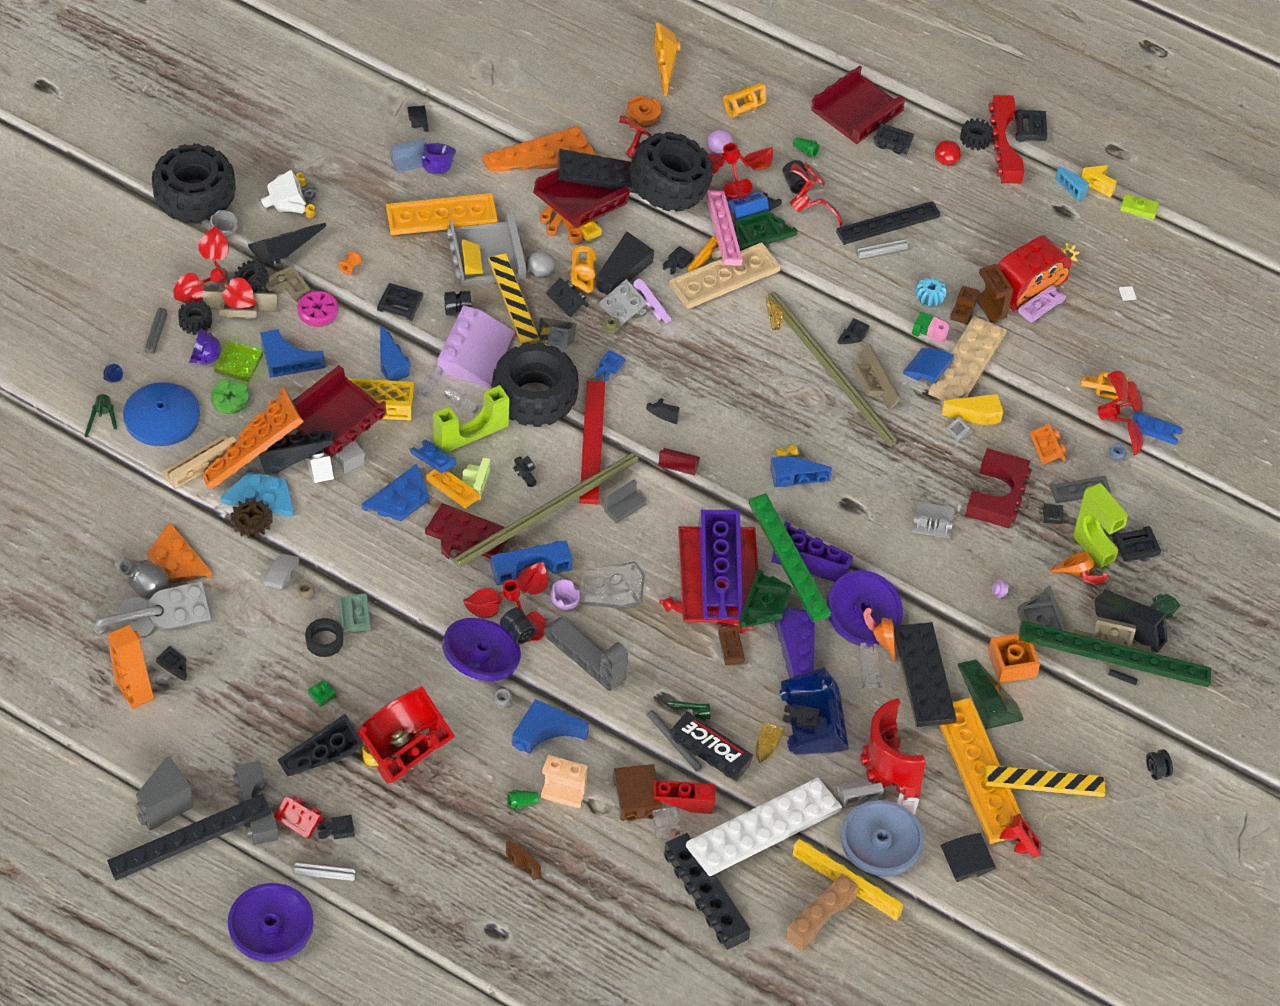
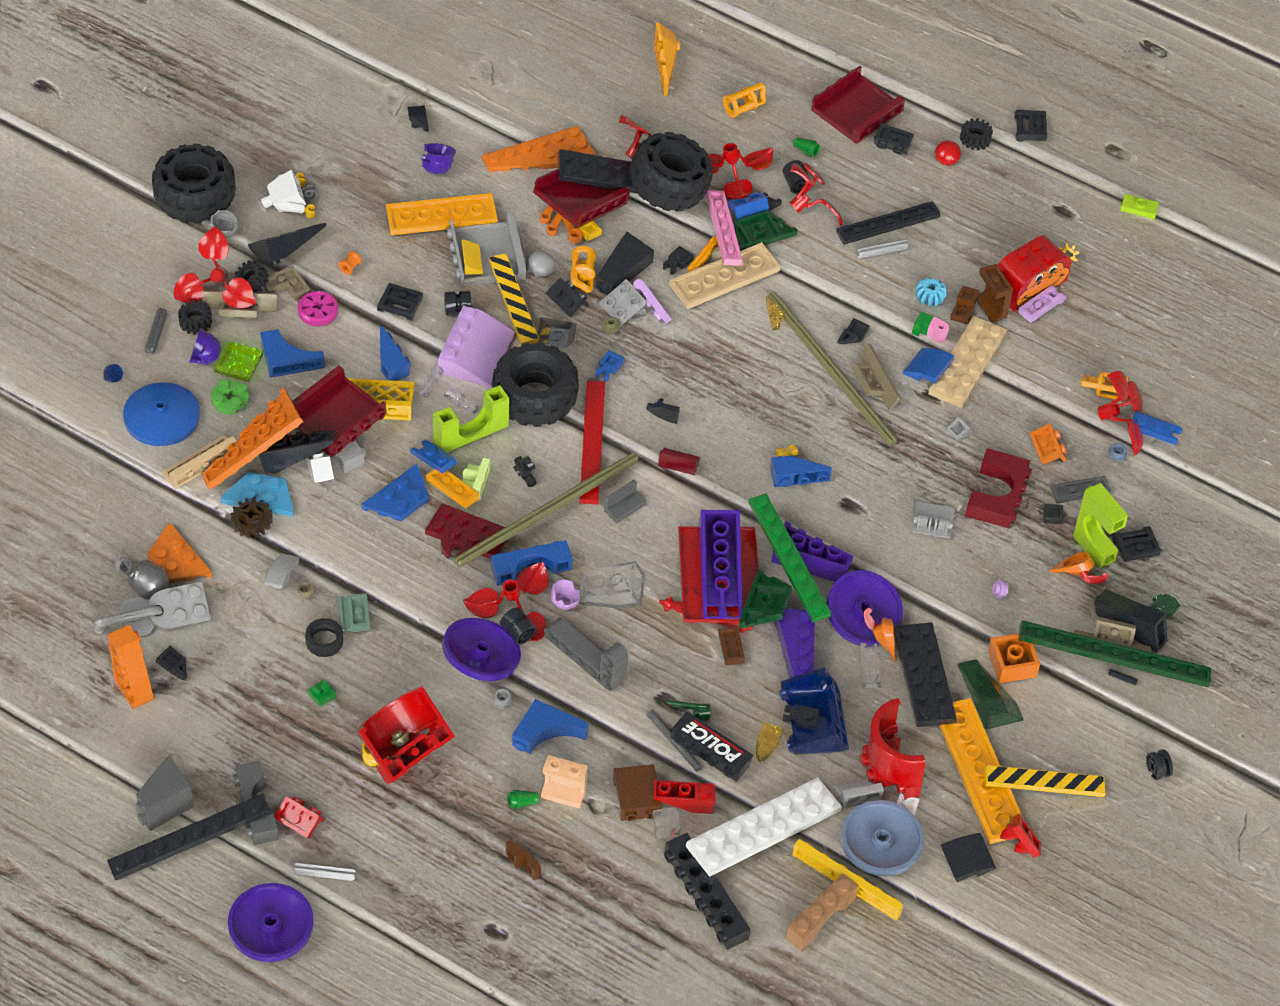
dark green plant [84,394,117,437] -> none
black wedge [278,714,365,776] -> none
black plate [317,815,355,840] -> none
sand blue panel [390,138,427,173] -> none
orange plate [626,96,661,127] -> none
lavender hair [707,129,734,154] -> none
yellow slope [941,394,1003,425] -> none
red arch [989,95,1024,184] -> none
dark grey wing [1017,586,1066,631] -> none
dark azure slope [1055,166,1089,201] -> none
yellow slope [1081,165,1117,197] -> none
white sticker [1119,286,1137,301] -> none

